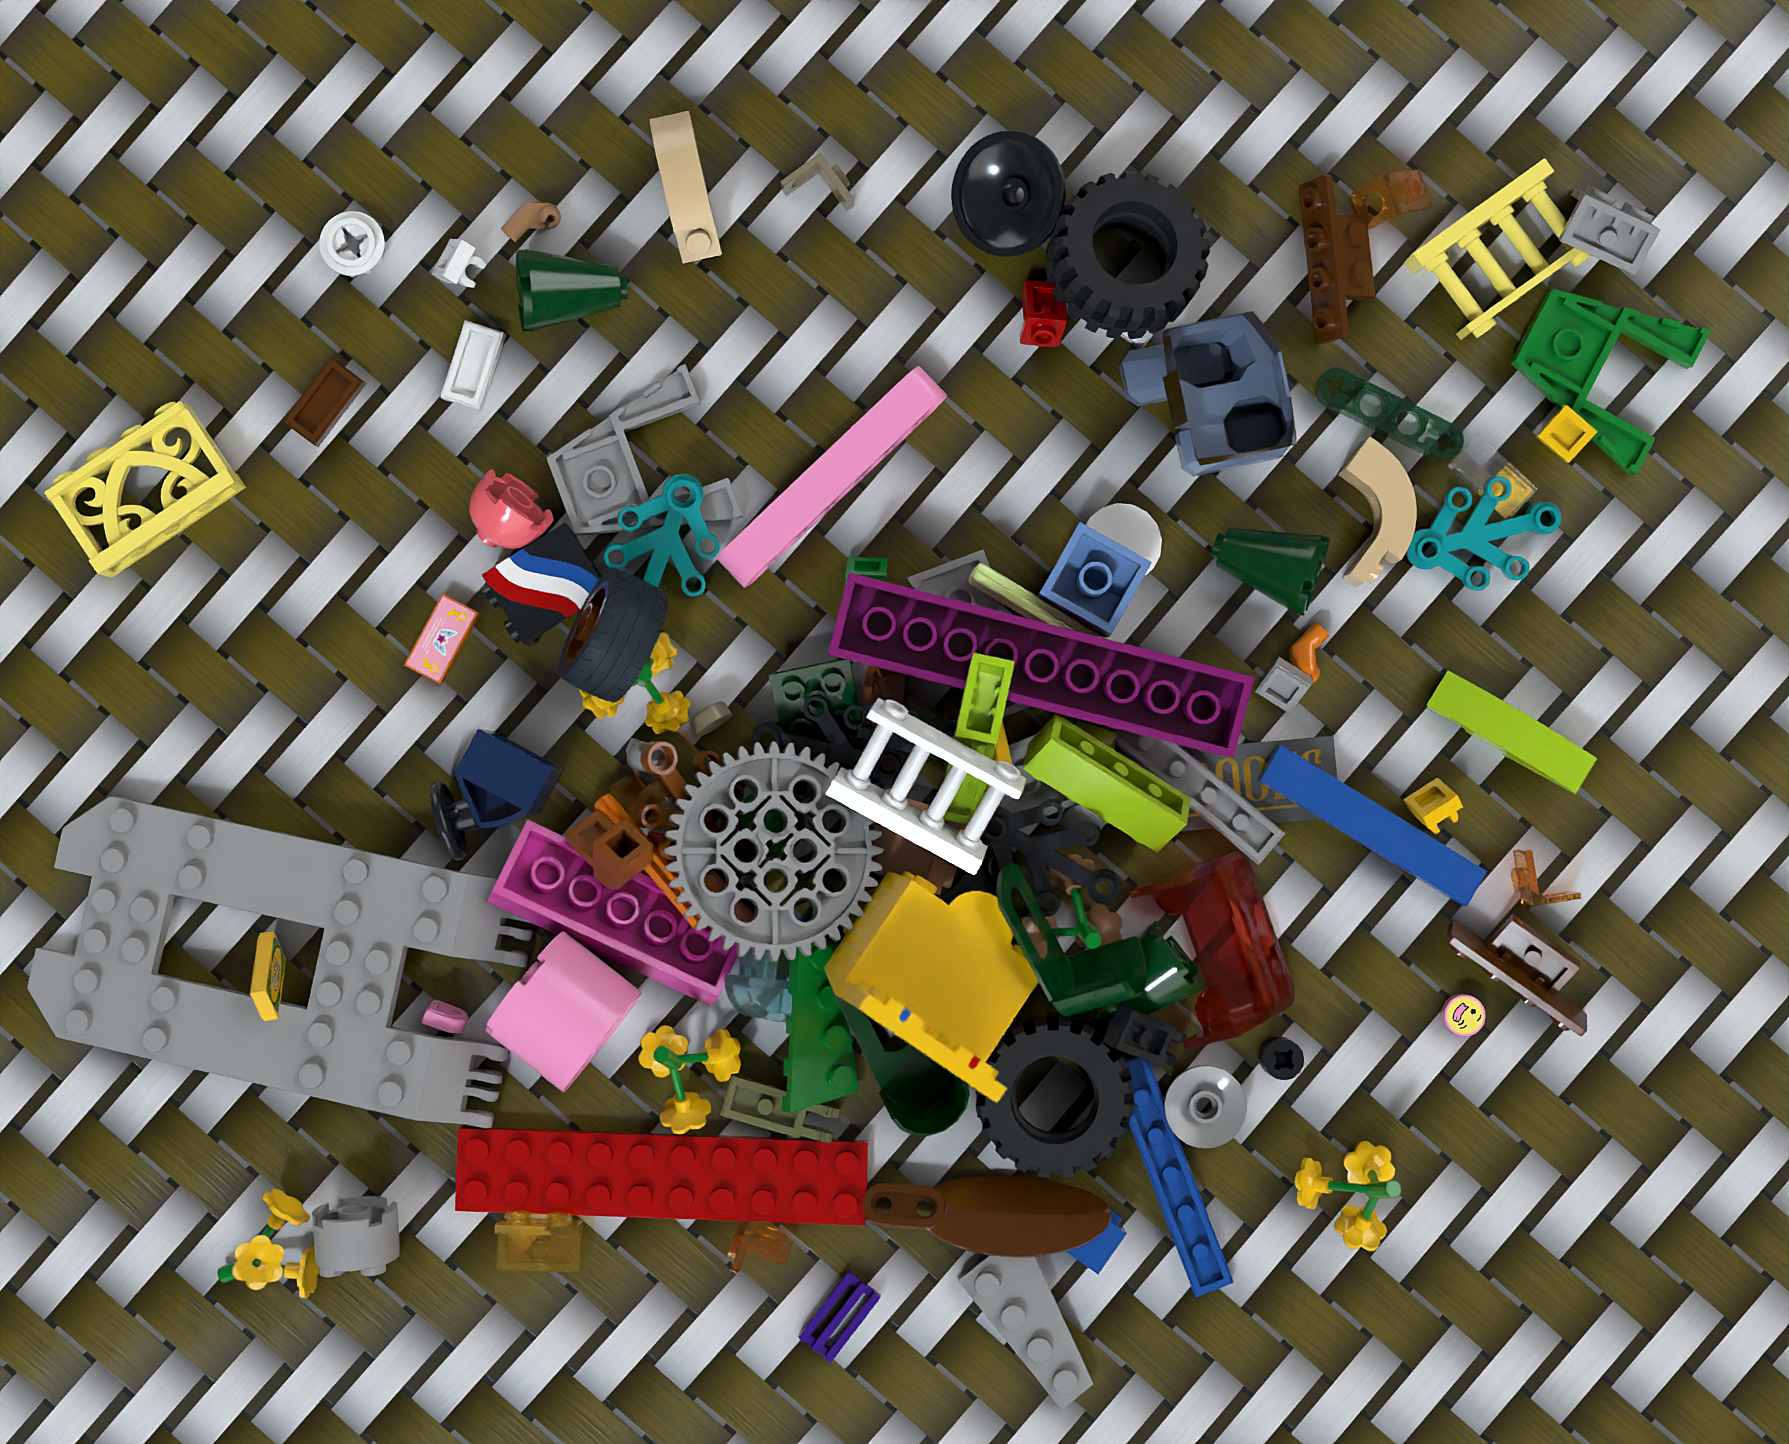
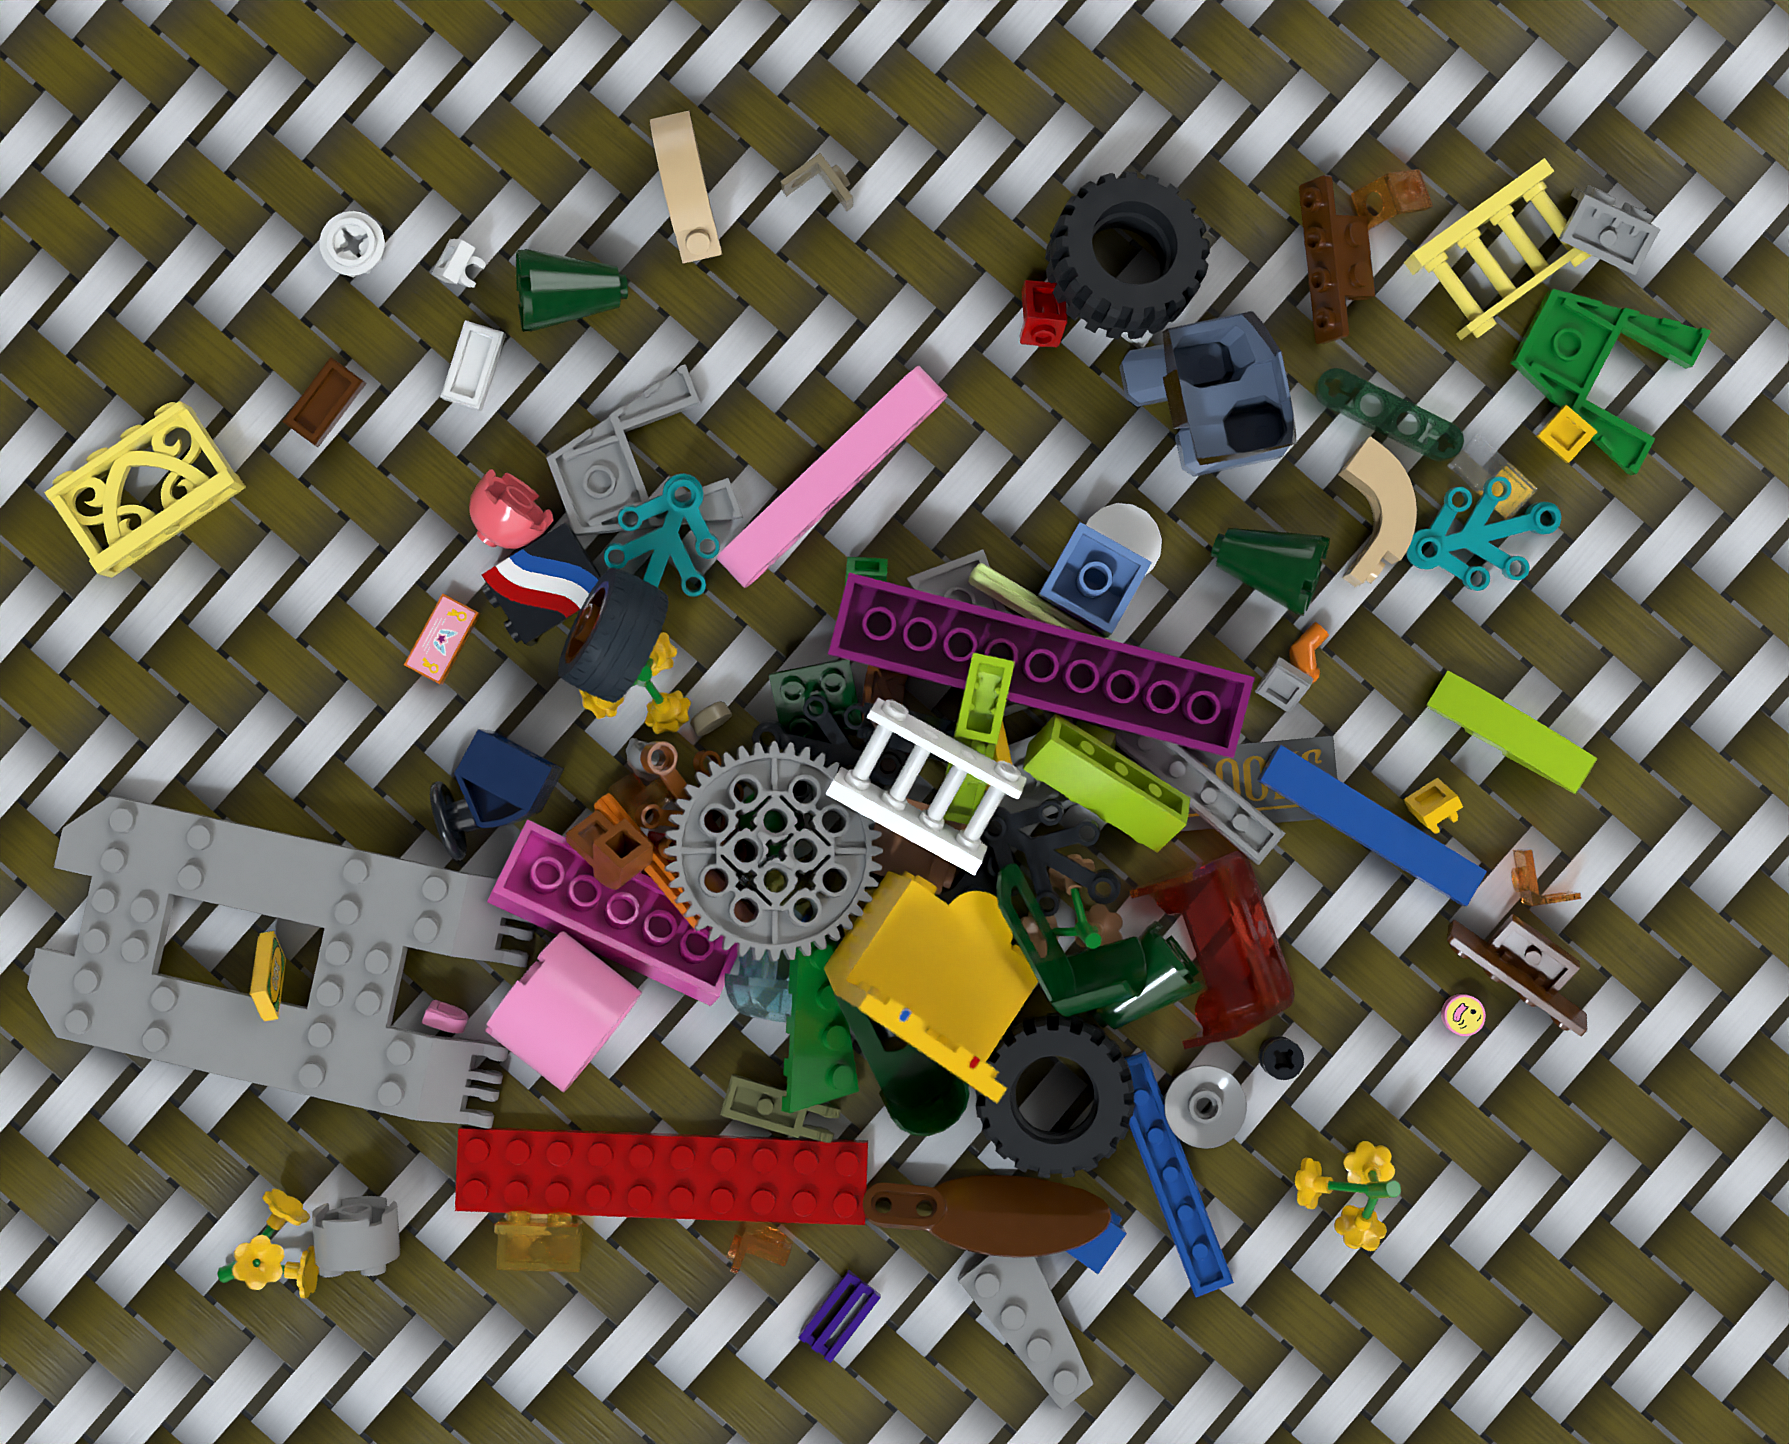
medium nougat arm [500,202,561,243] -> none
yellow plant [638,1025,741,1134] -> none
black dish [951,131,1066,257] -> none
black hinge [1103,1003,1188,1067] -> none

